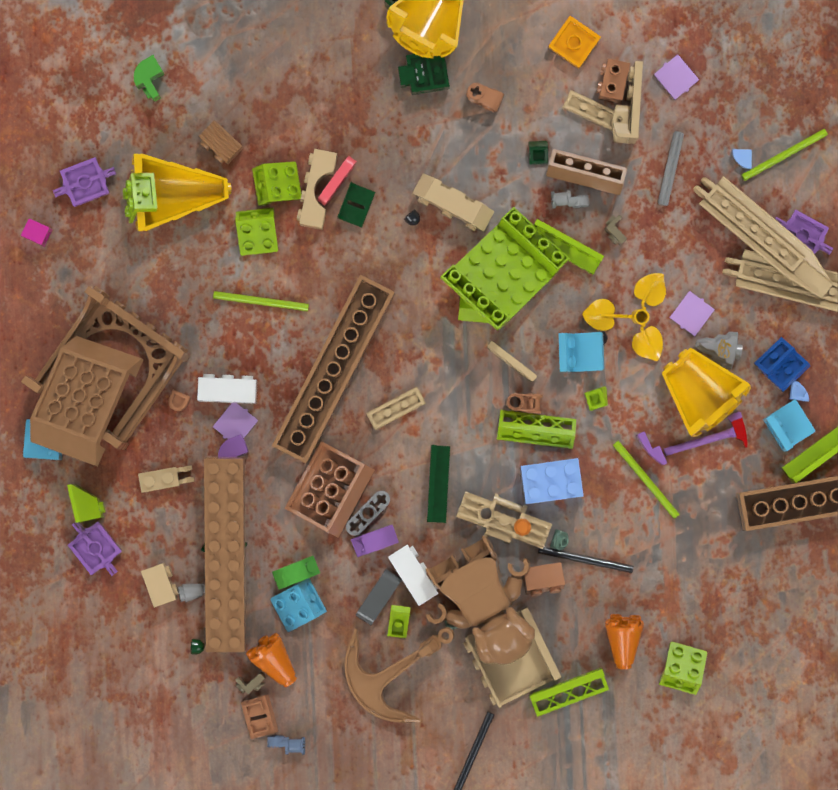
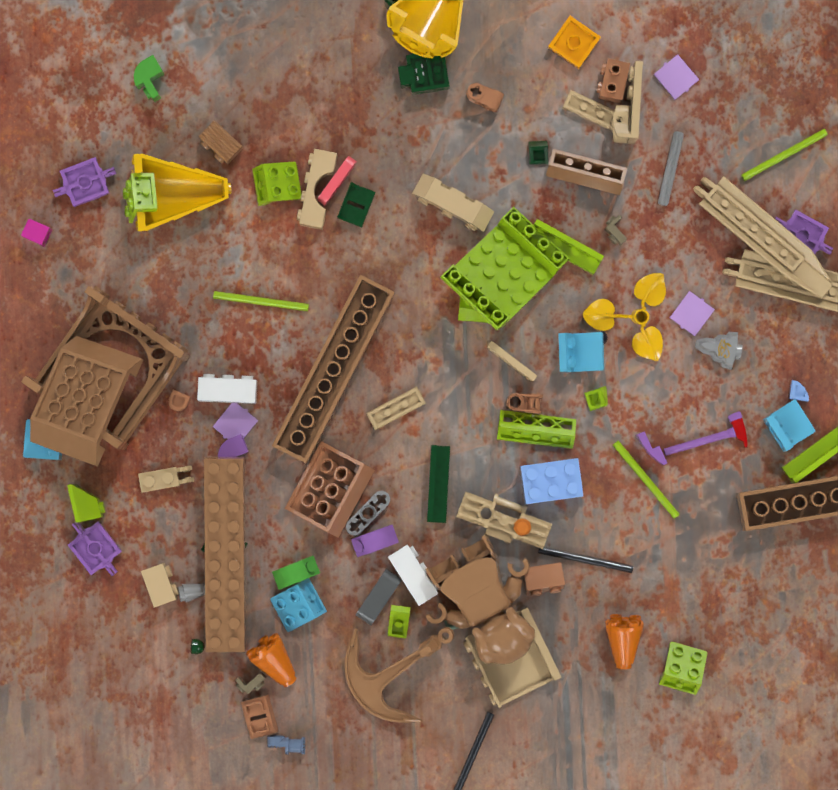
lime bracket [235,208,278,256] -> none
black hinge [404,209,420,226] -> none
lime fence [529,668,609,717] -> none
sand green plate [550,529,569,550] -> none
light grey connector [551,190,590,208] -> none
yellow cone [662,348,751,437] -> none
light blue tile [732,149,752,169] -> none
blue slope [754,337,810,392] -> none

